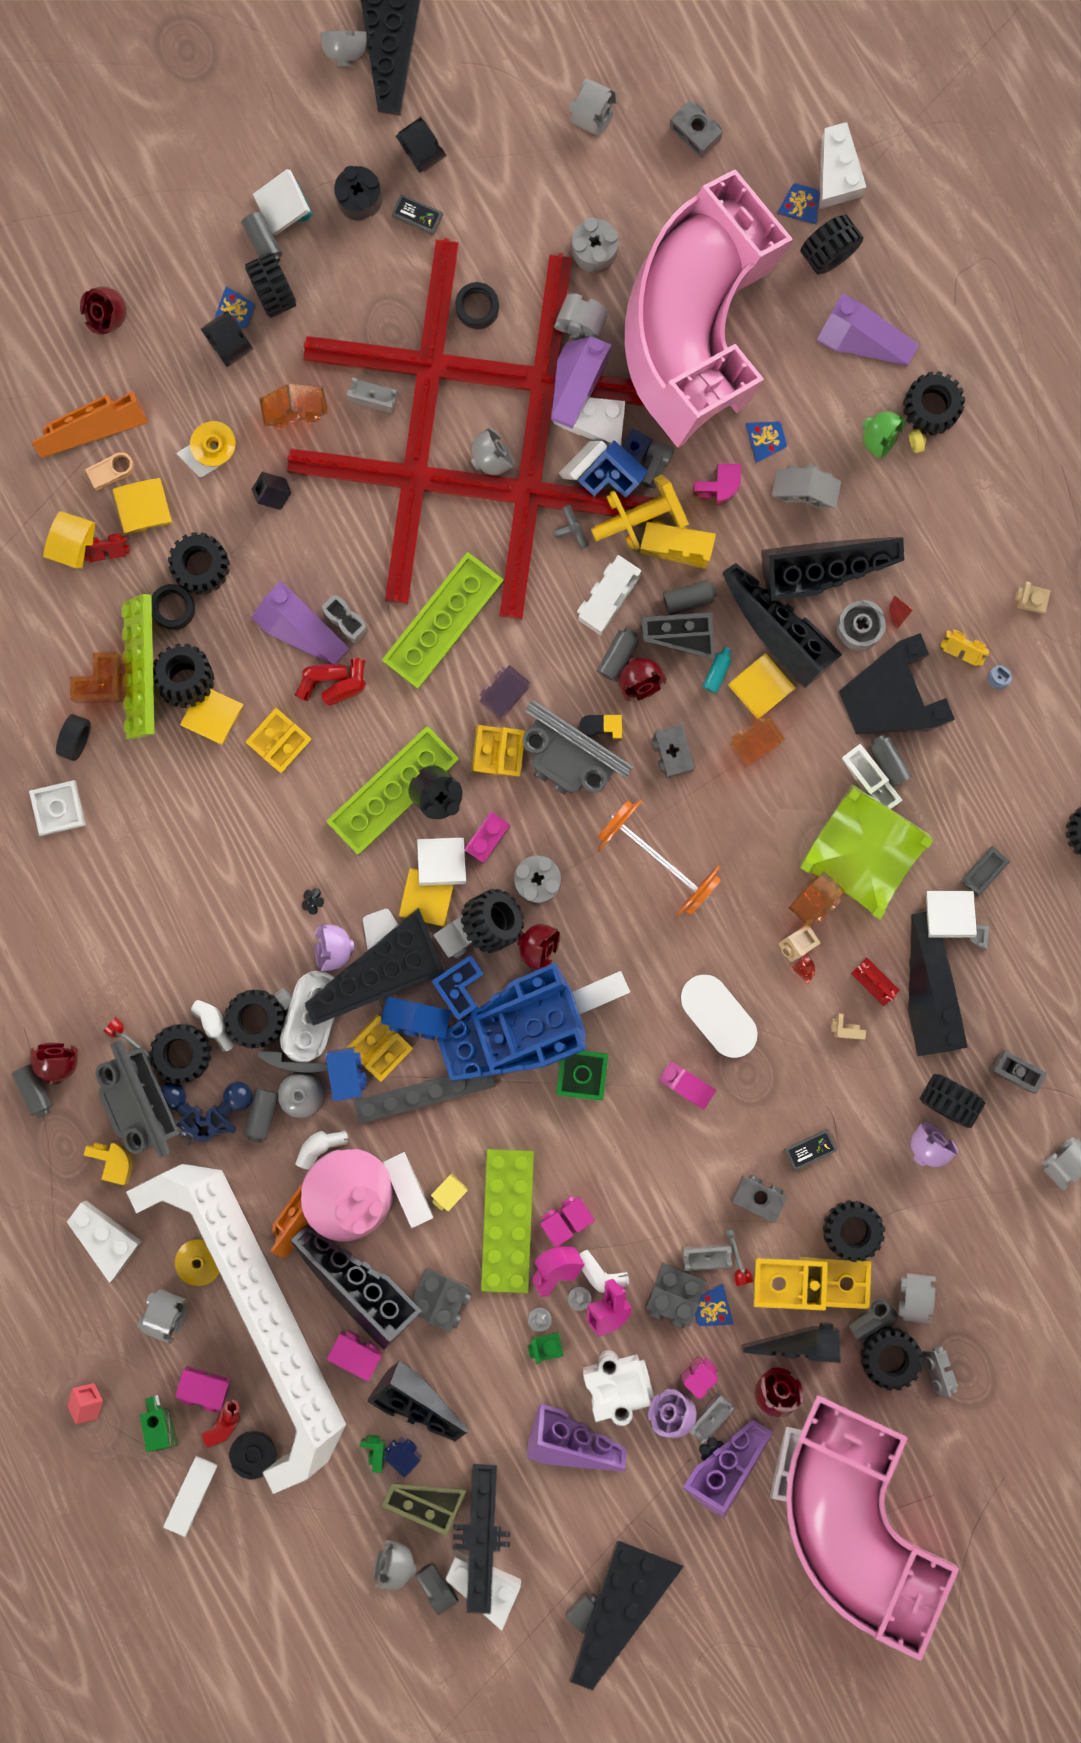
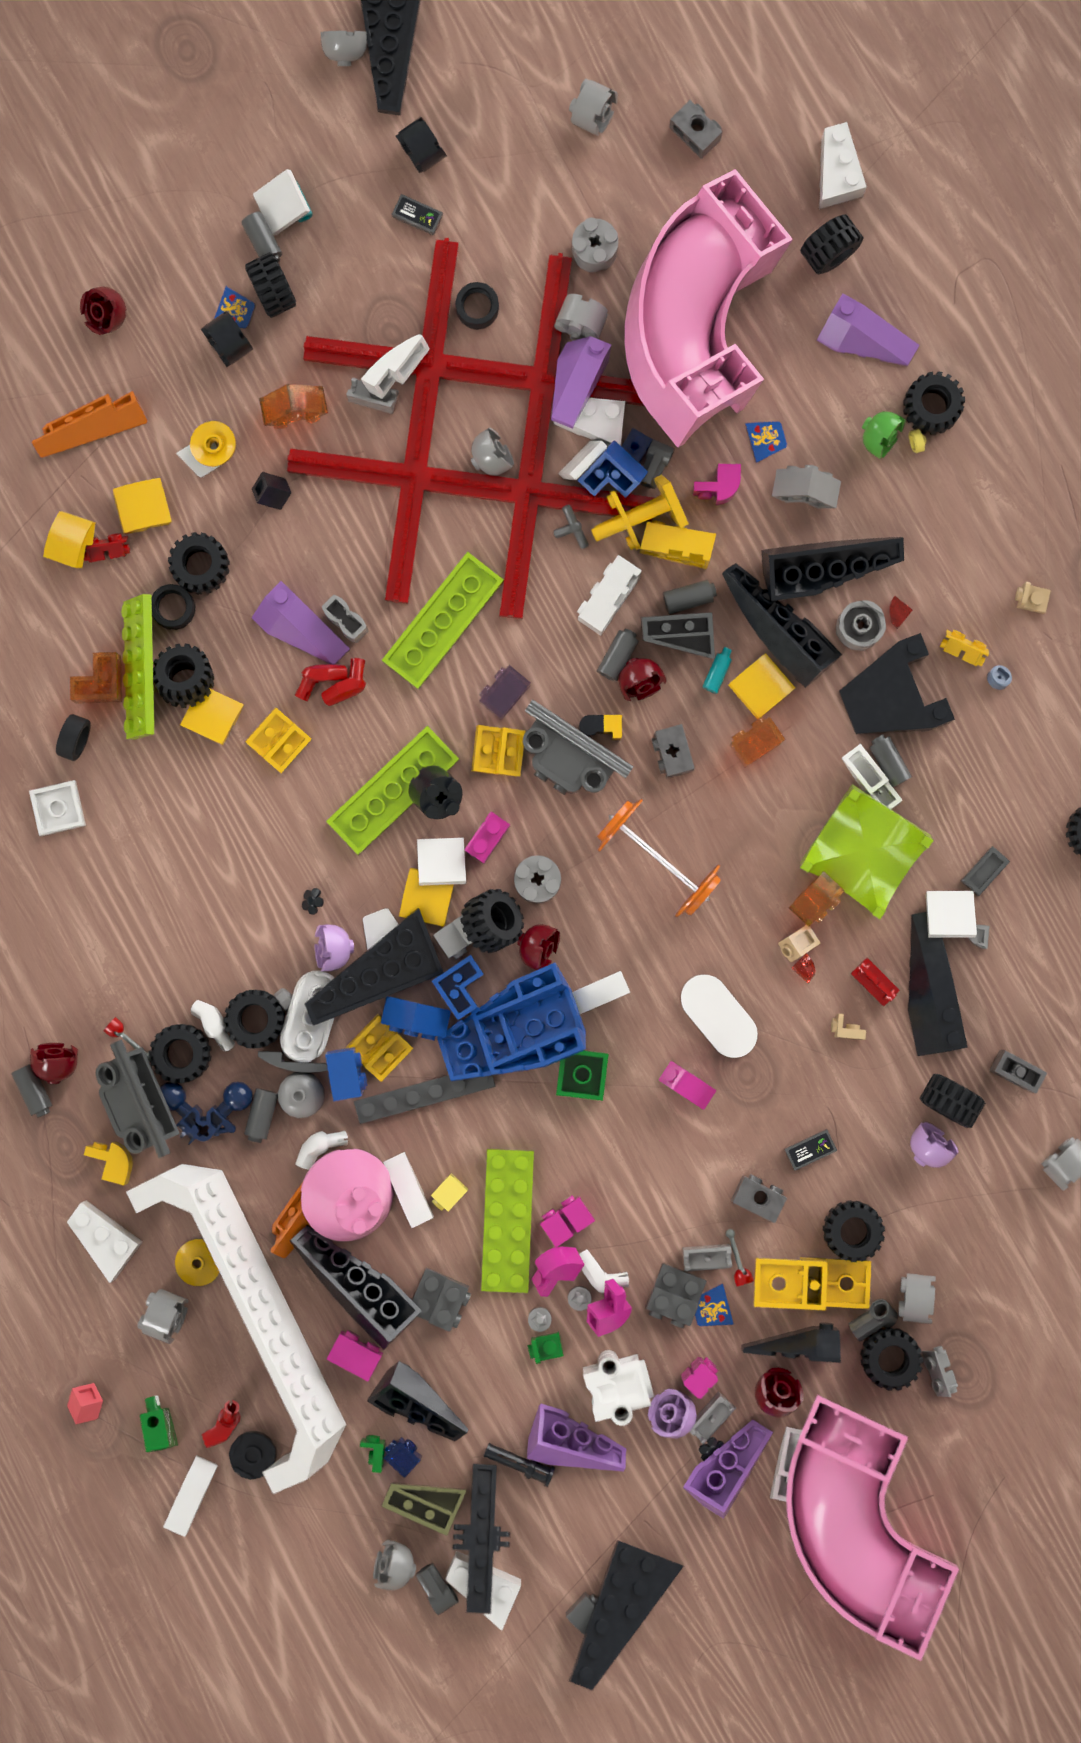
light nougat piece [85,452,134,491] -> none
dark pink piece [175,1366,232,1412] -> none
black brick [334,166,382,221] -> none
blue sticker [777,183,819,224] -> none
none -> white slope [361,334,430,399]
none -> black pin [483,1443,556,1487]

